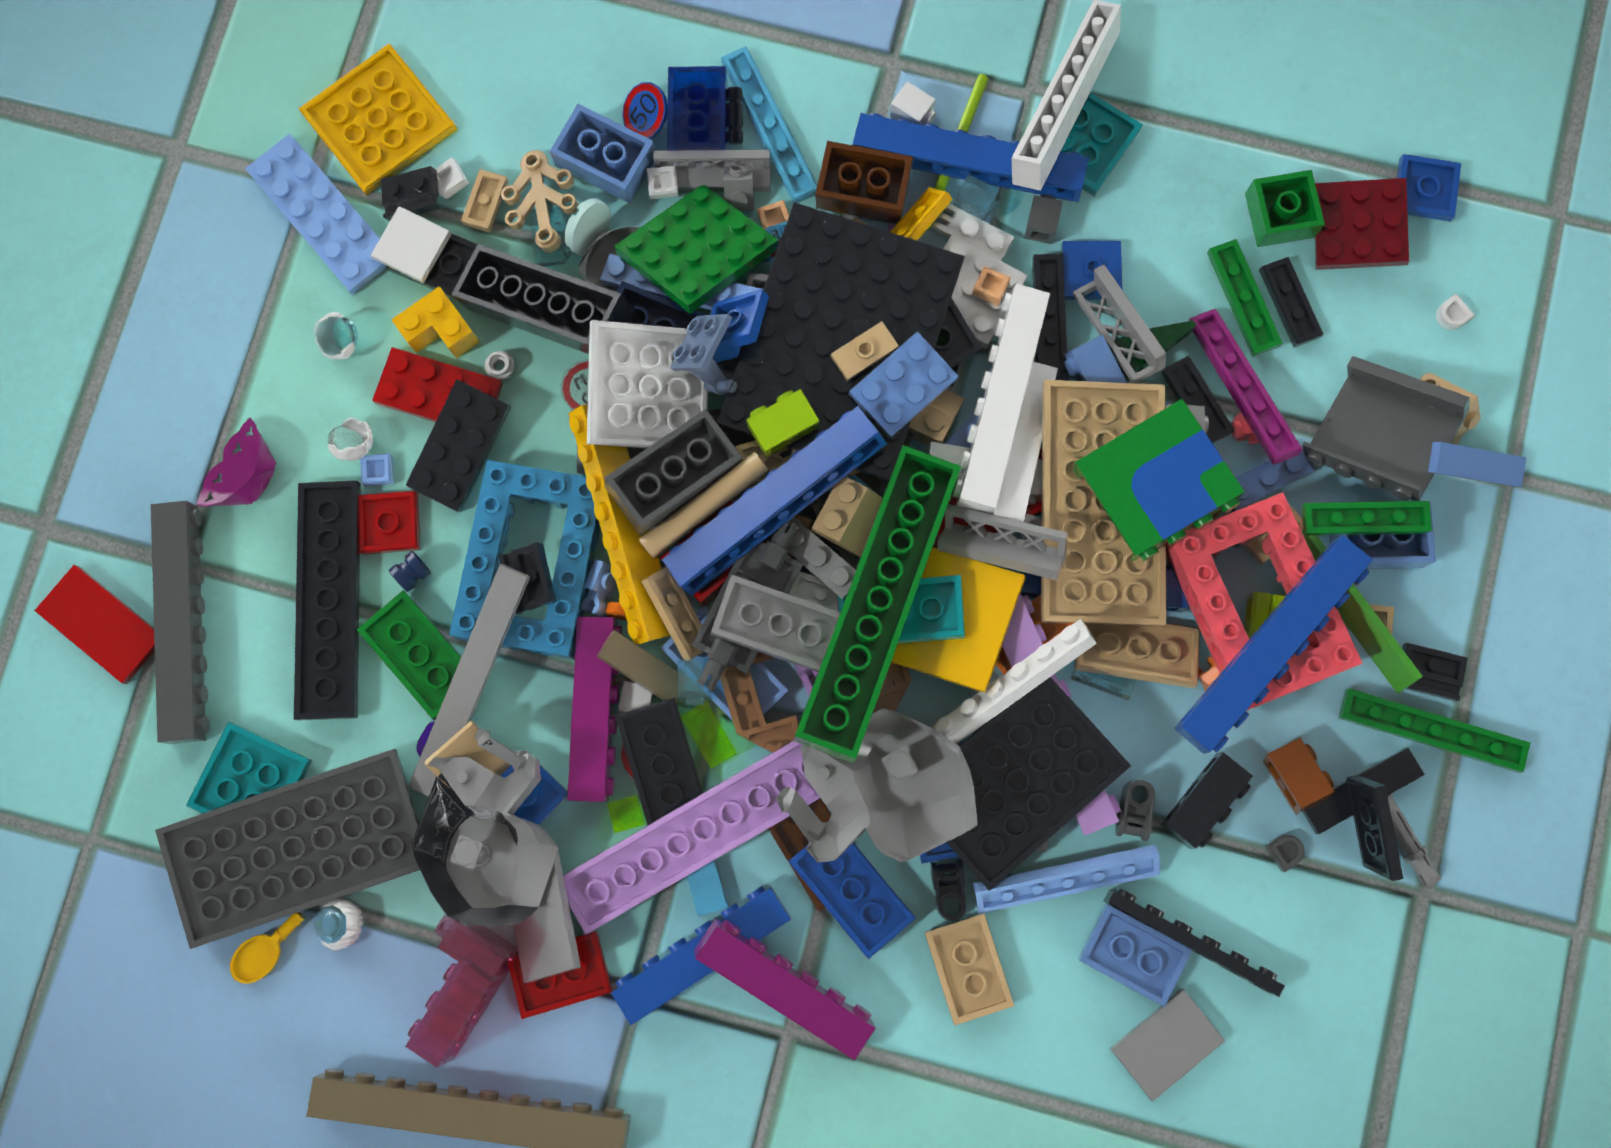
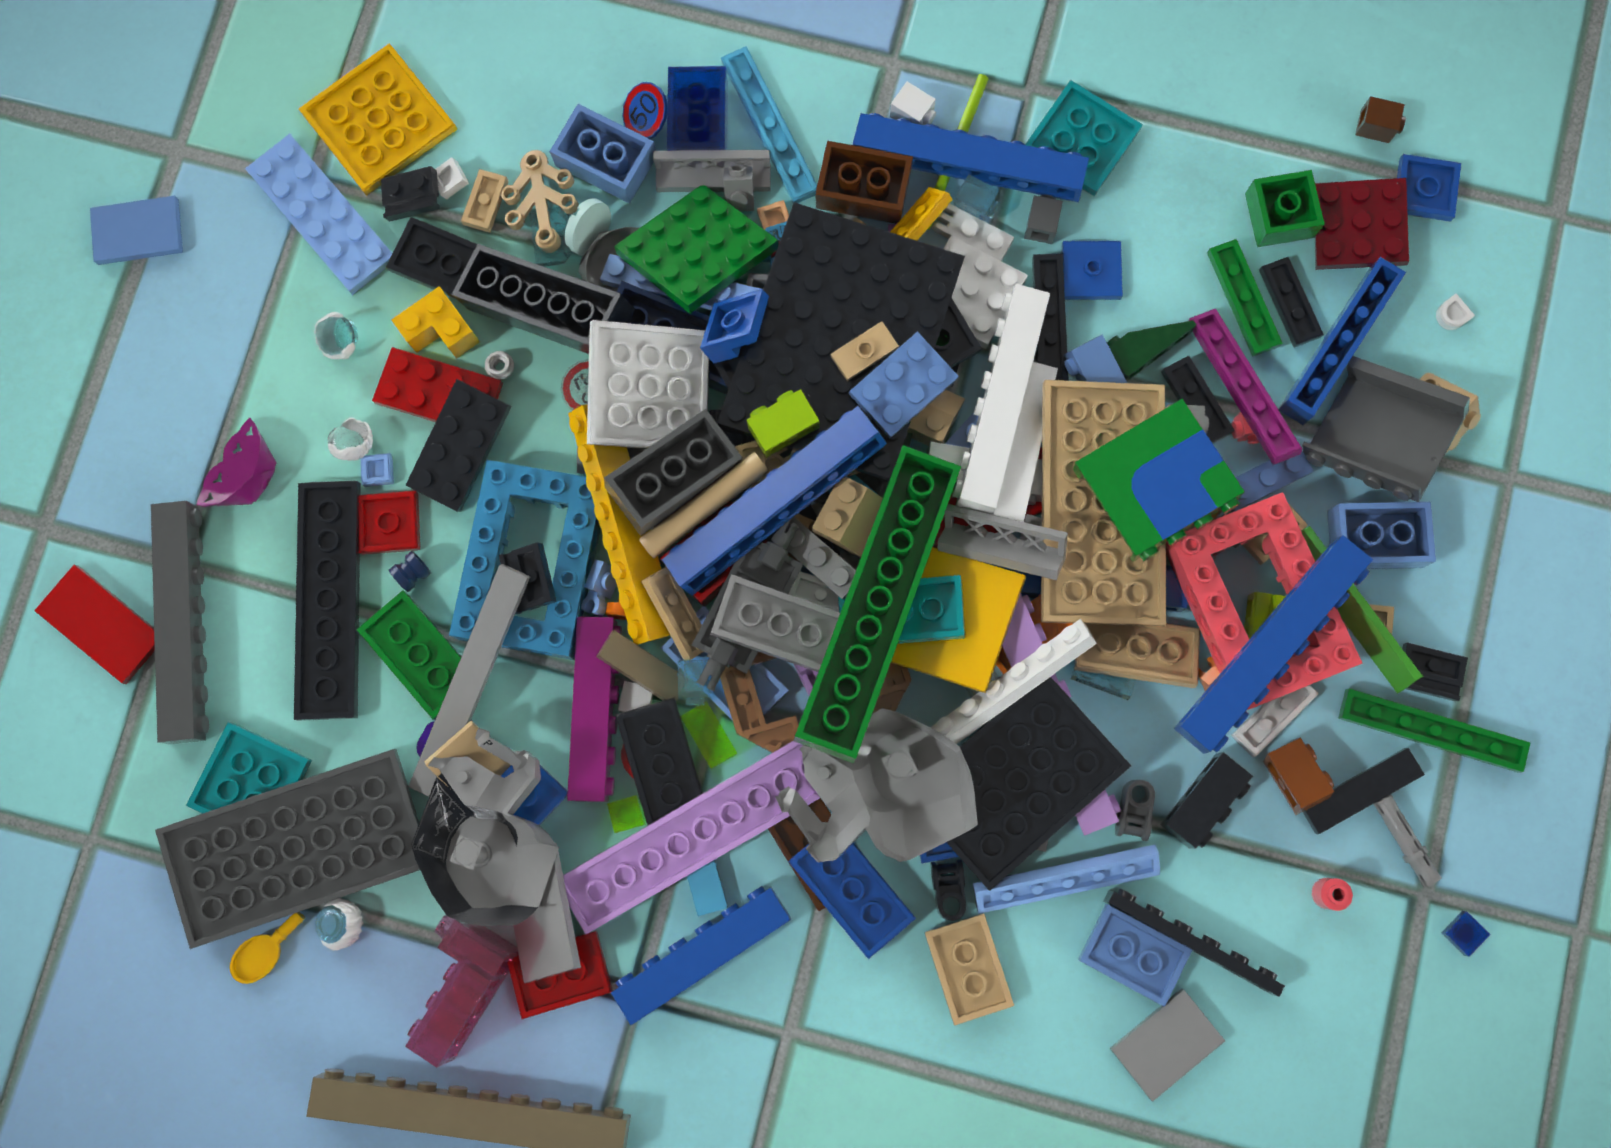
white tile [370,206,452,284] -> none
white tile [646,165,679,200] -> none
sand blue plate [670,314,737,395] -> none
magenta brick [694,918,876,1061] -> none
black axle [727,87,743,145] -> none
light nougat tile [972,266,1011,306] -> none
white brick [1012,0,1121,191] -> none
light grey fence [1073,264,1166,384] -> none
dark grey tile [1264,835,1305,872] -> none
green plate [1301,501,1432,536] -> none
black tile [1346,775,1403,881] -> none
medium blue tile [1428,442,1526,487] -> none
none -> medium blue tile [90,195,183,265]
none -> white tile [1231,685,1319,757]
none -> blue brick [1278,257,1406,425]
none -> coral brick [1312,878,1353,911]
none -> reddish brown brick [1355,96,1406,143]
none -> clear blue plate [1441,911,1491,957]

